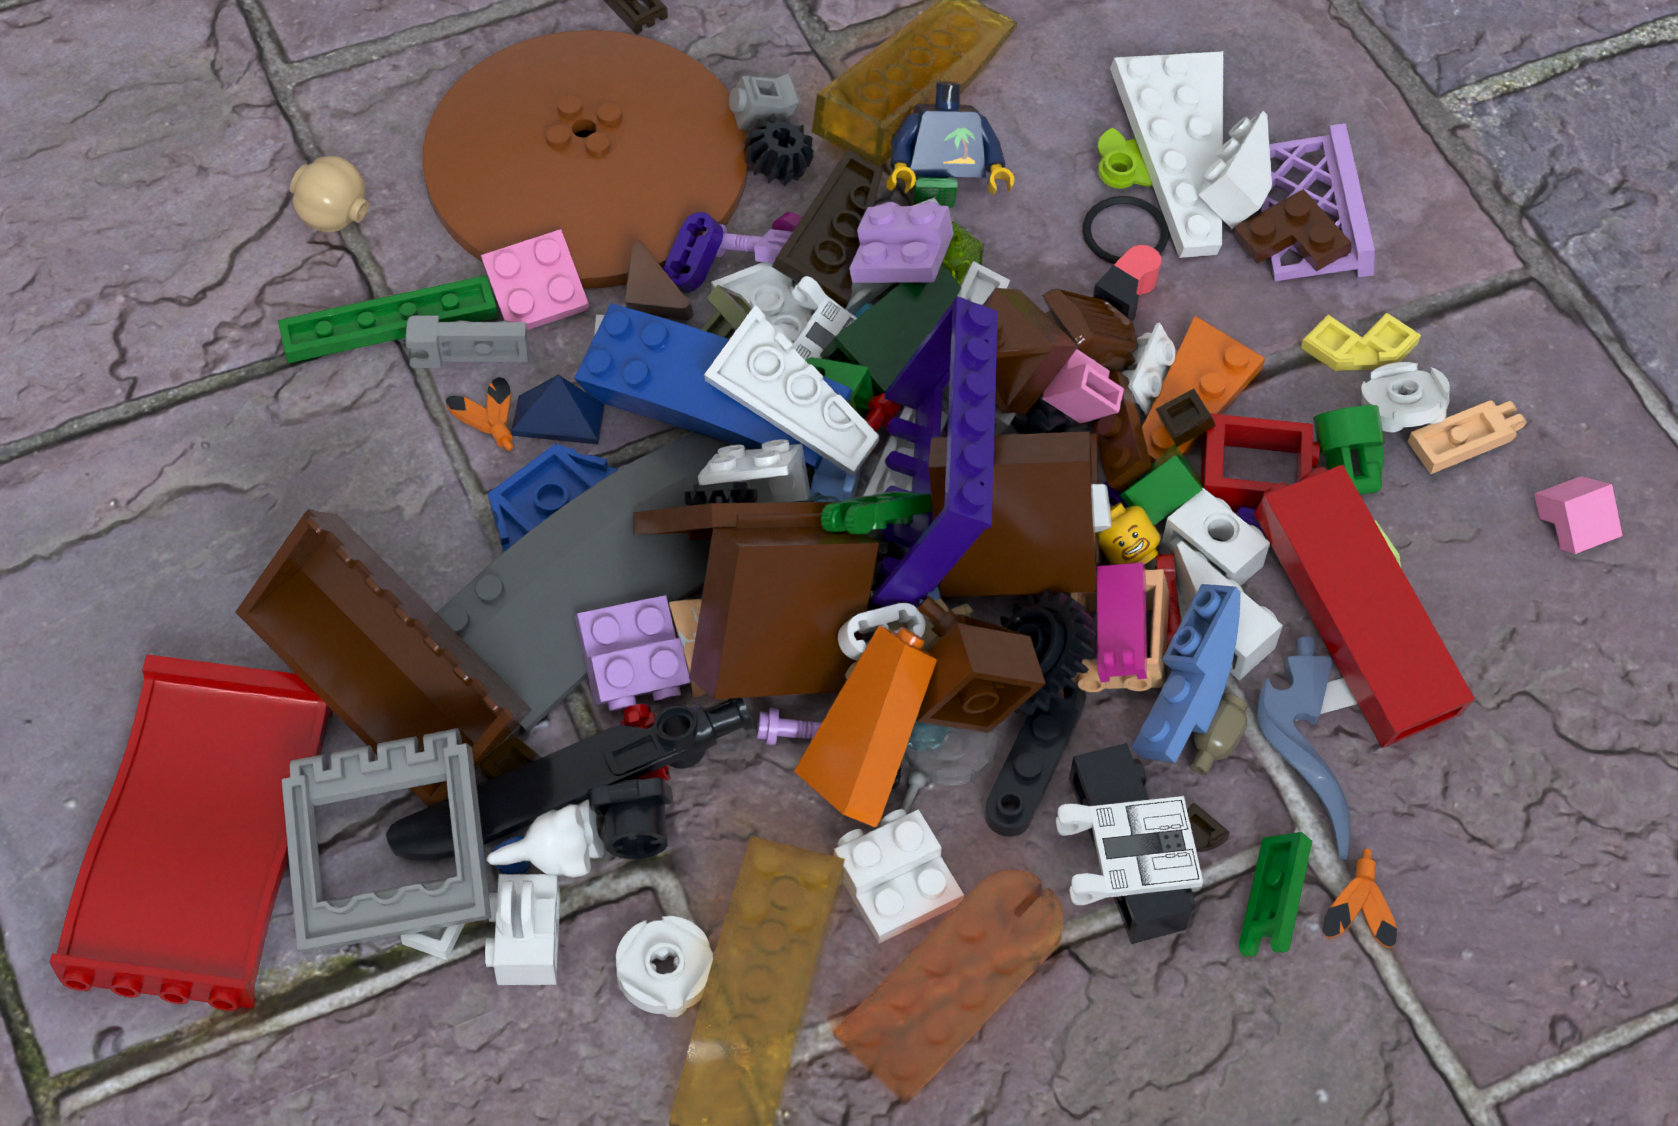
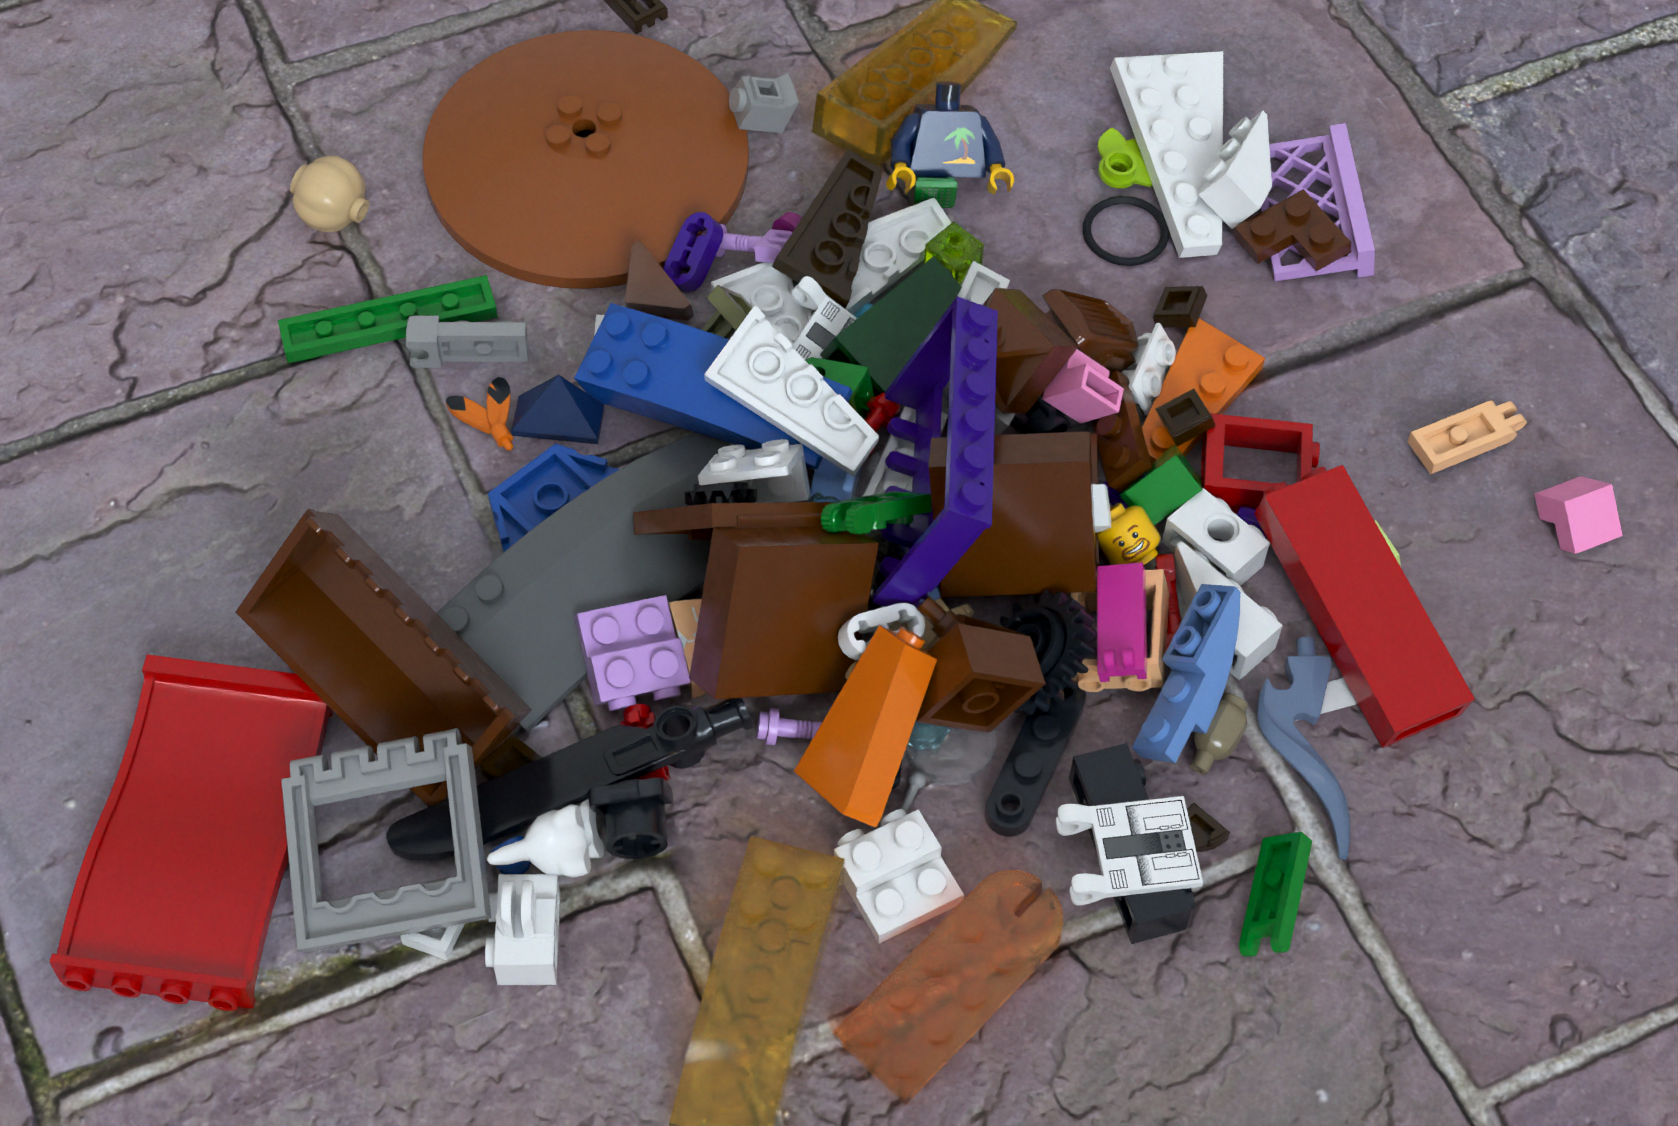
bright pink plate [481,229,589,330] -> none
white plate [616,916,714,1017] -> none
black gear [744,114,814,186] -> none
lavender plate [849,201,954,283] -> none
leg [1093,245,1161,321] -> none
light yellow tile [1301,313,1421,371] -> none
green piece [1313,405,1385,495] -> none
orange piece [1323,848,1397,948] -> none
white plate [1361,362,1450,432] -> none
none -> dark brown tile [1152,286,1208,328]

